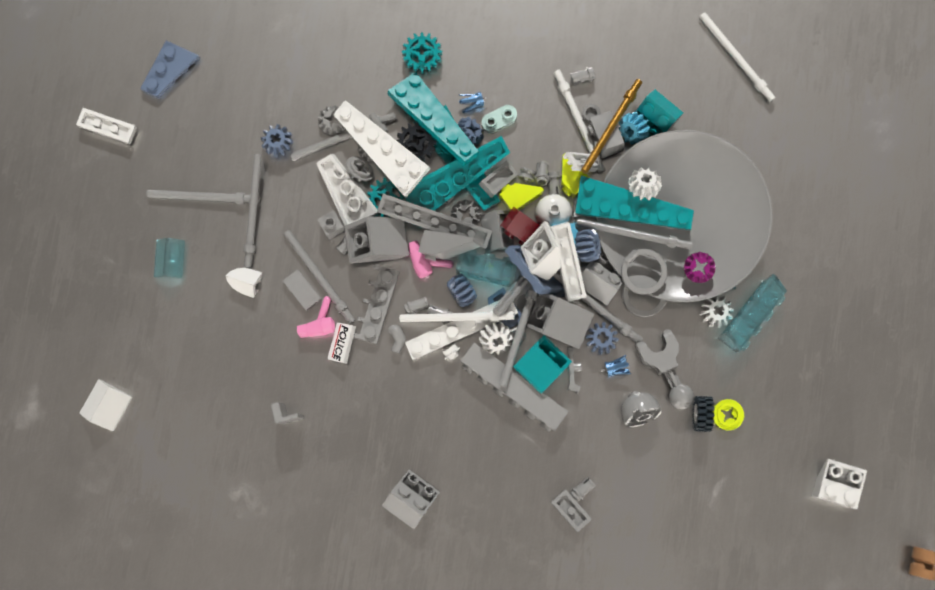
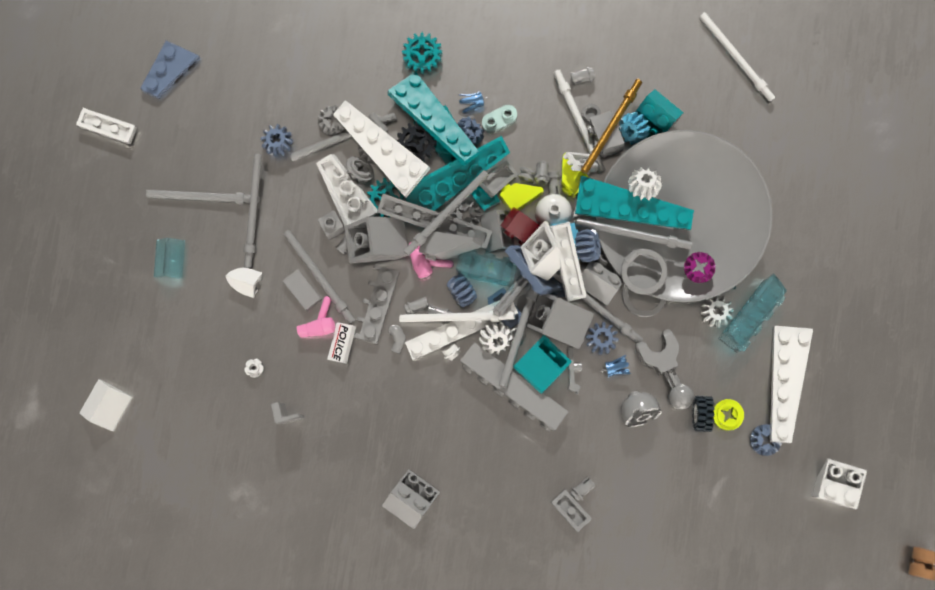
none -> white plate [244,359,264,378]
none -> light grey bar [403,170,489,256]
none -> sand blue gear [750,424,782,456]
none -> white wing [770,326,813,443]

